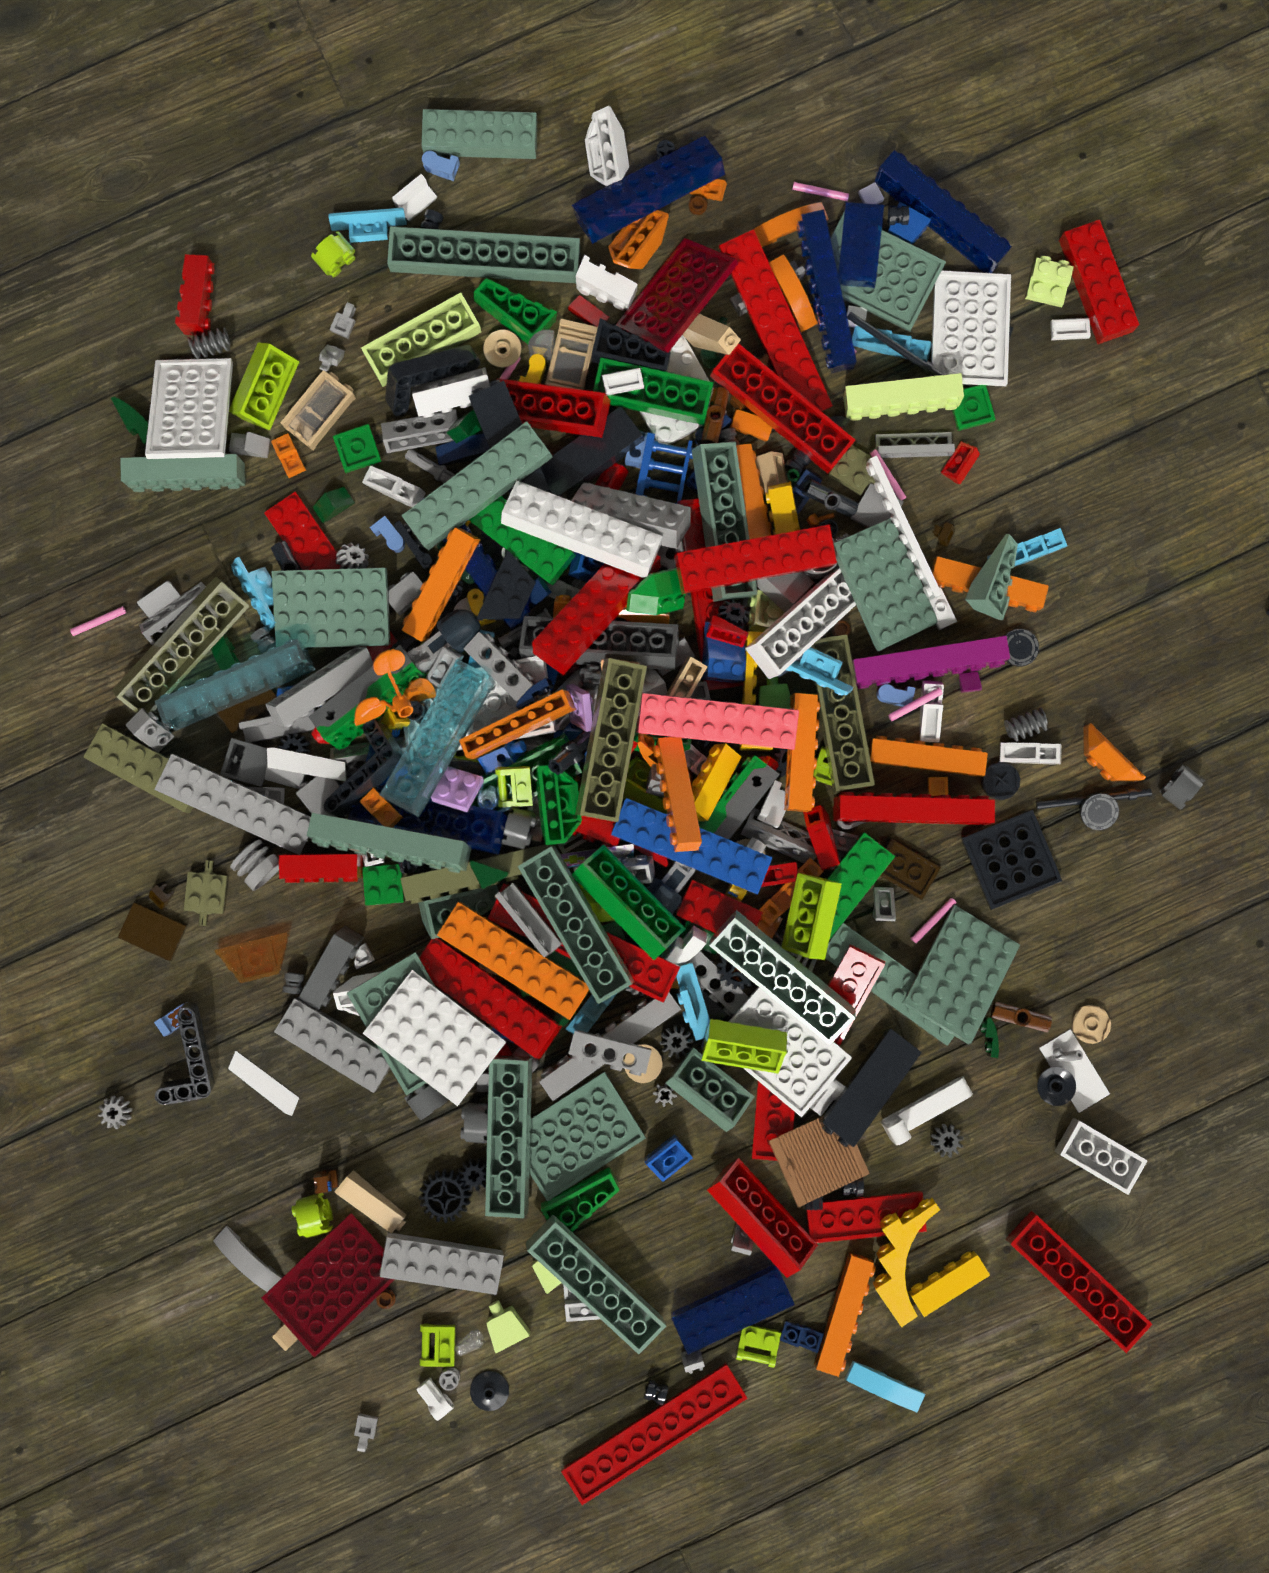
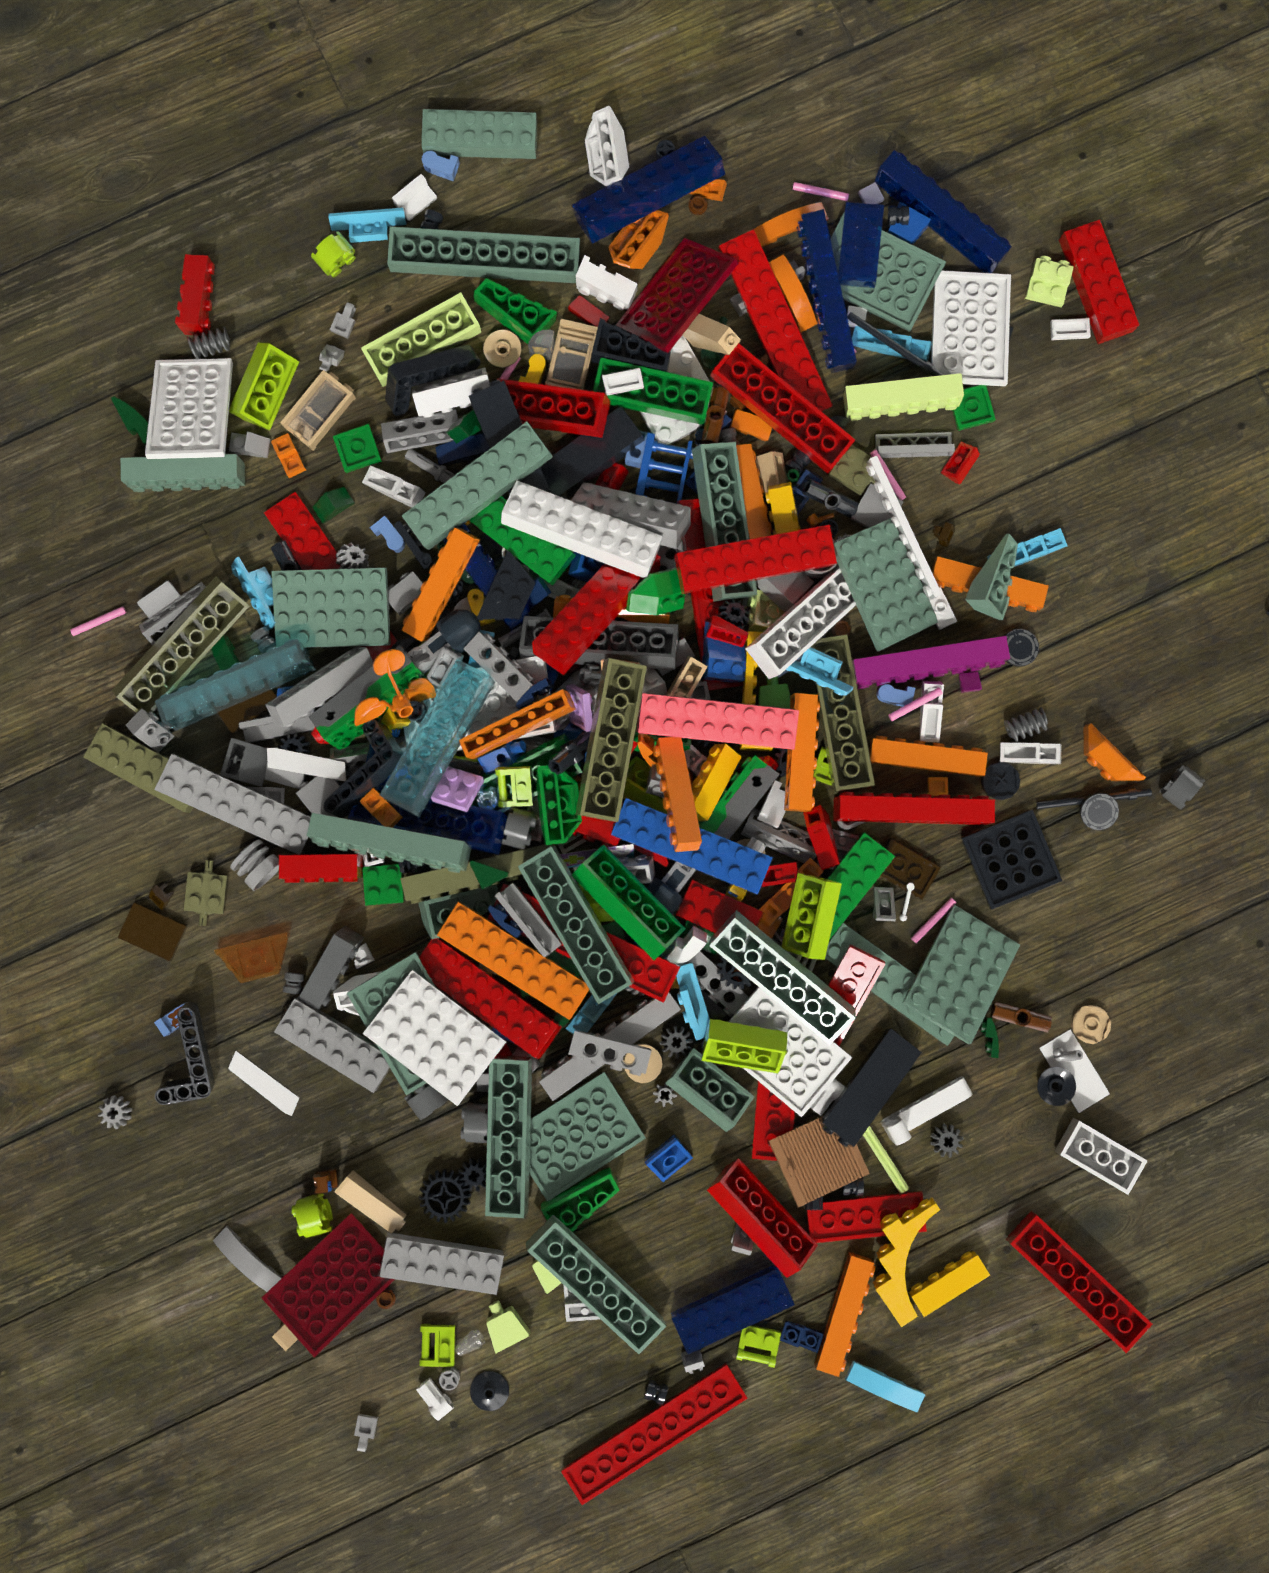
none -> dark blue slope [488,904,523,938]
none -> yellowish green axle [863,1126,909,1194]
none -> white hinge [900,882,914,921]

